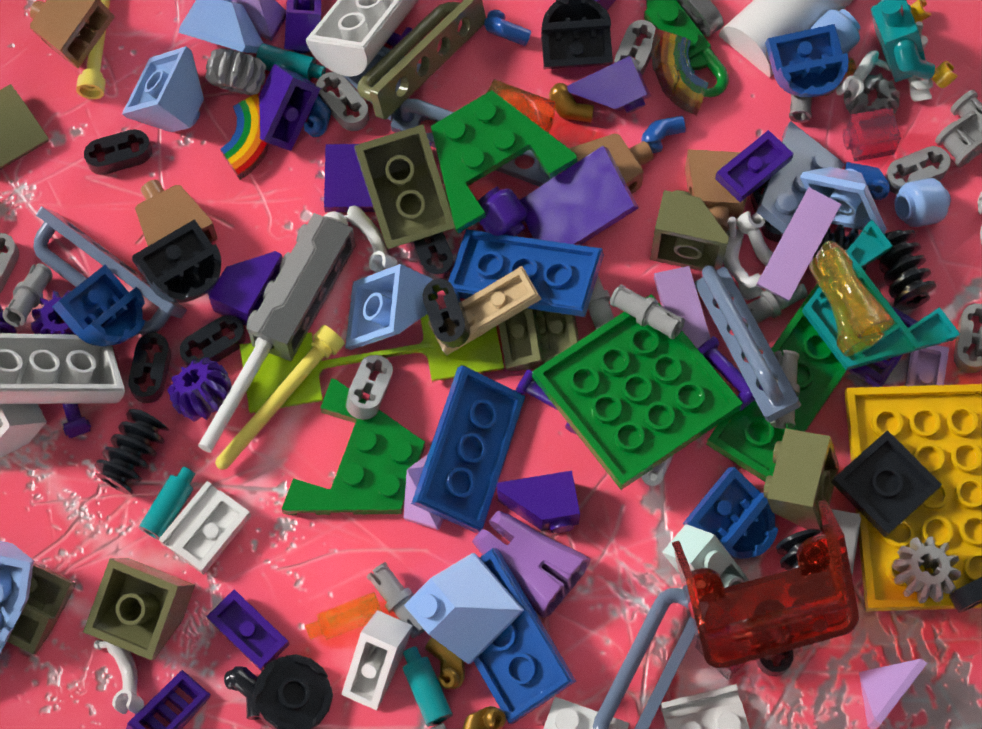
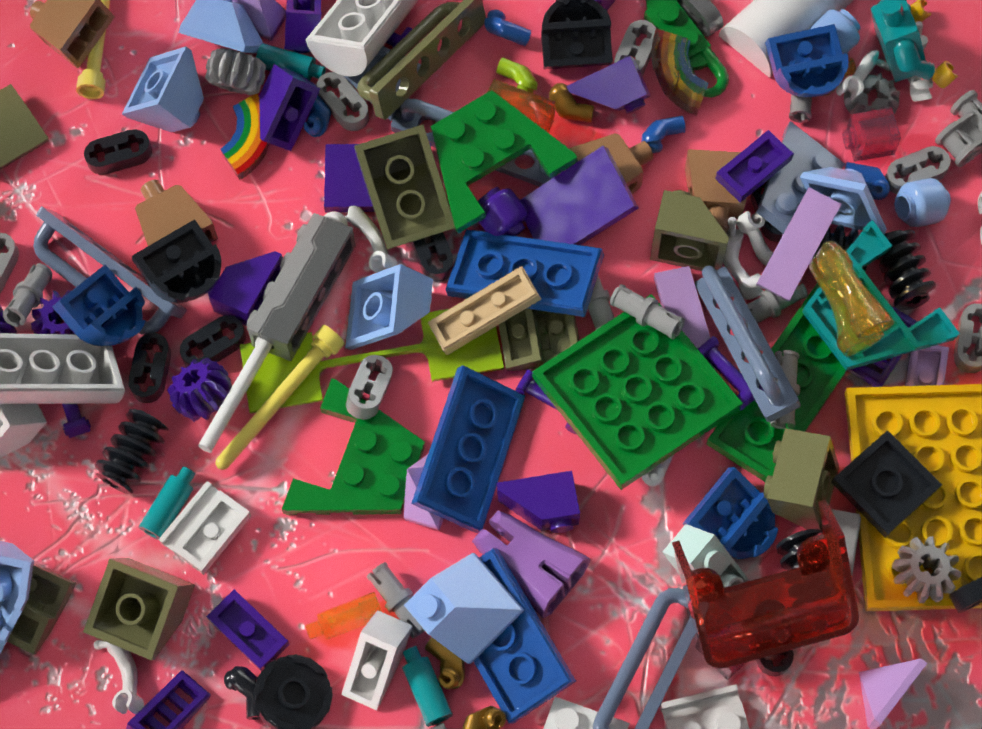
black beam [422,279,470,348] -> none
none -> lime arm [496,57,538,100]

